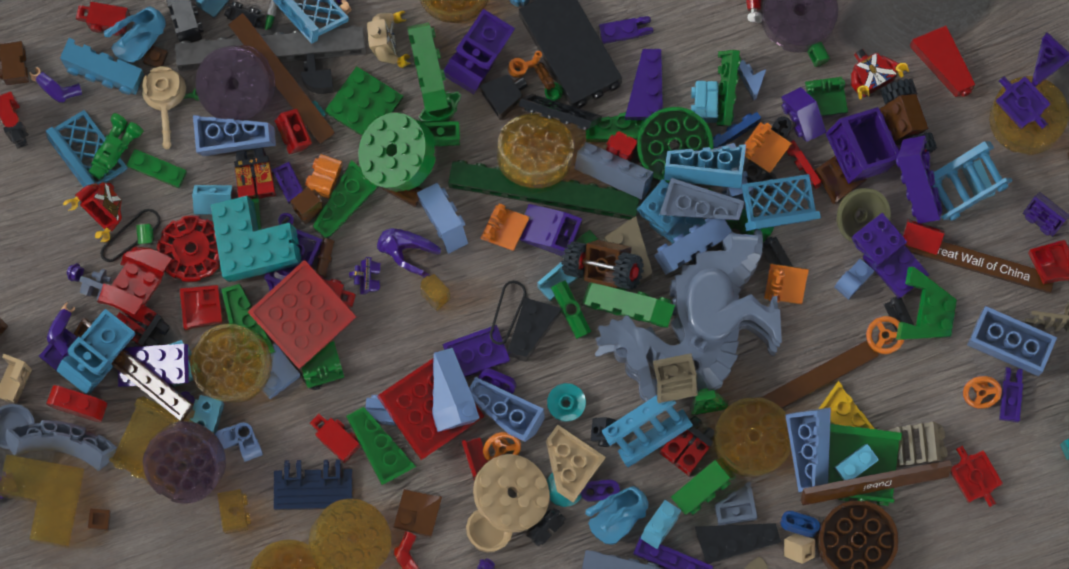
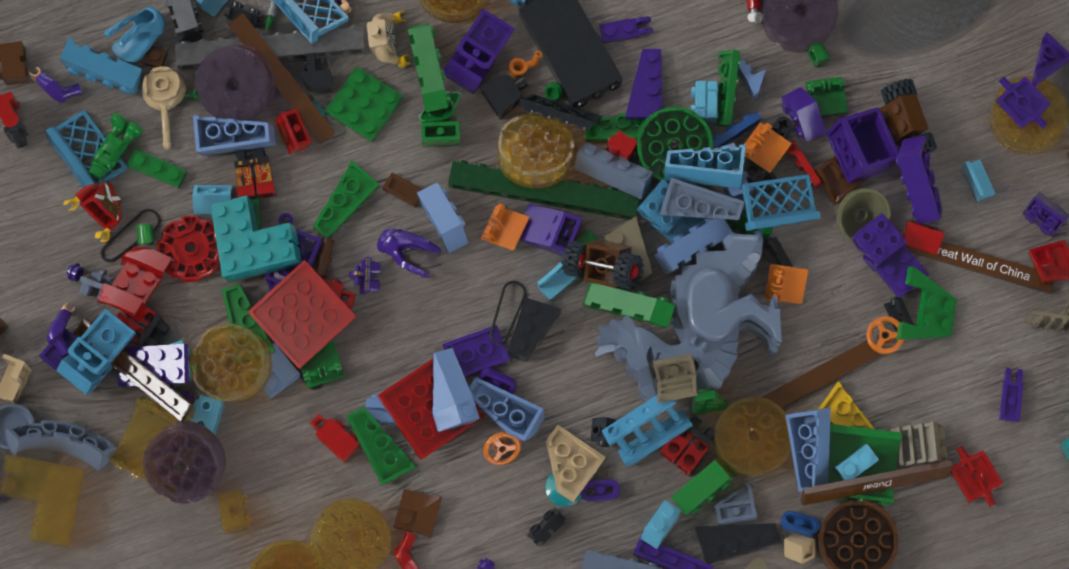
red brick [46,385,108,423] -> none
red brick [75,2,130,36] -> none
reddish brown plate [88,508,111,530] -> none
red plate [180,285,222,330] -> none
medium blue piece [215,422,263,462] -> none
dark purple plate [272,162,303,204] -> none
dark blue hinge [274,459,353,510] -> none
reddish brown brick [290,187,323,225] -> none
orange brick [305,154,343,199] -> none
green brick [358,113,436,192] -> none
clear yellow brick [420,274,451,311] -> none
red panel [461,437,488,481] -> none
tan piece [466,510,513,553] -> none
tan plate [473,454,550,532] -> none
reddish brown axle [534,62,555,90] -> none
teal dish [547,383,586,422] -> none
green piece [551,280,591,339] -> none
dark azure hair [585,486,649,545] -> none
medium blue plate [834,259,874,300] -> none
torso [851,49,910,99] -> none
red slope [910,26,975,97] -> none
dark azure fence [933,141,1013,221] -> none
orange piece [963,376,1002,409] -> none
medium blue brick [967,306,1057,376] -> none

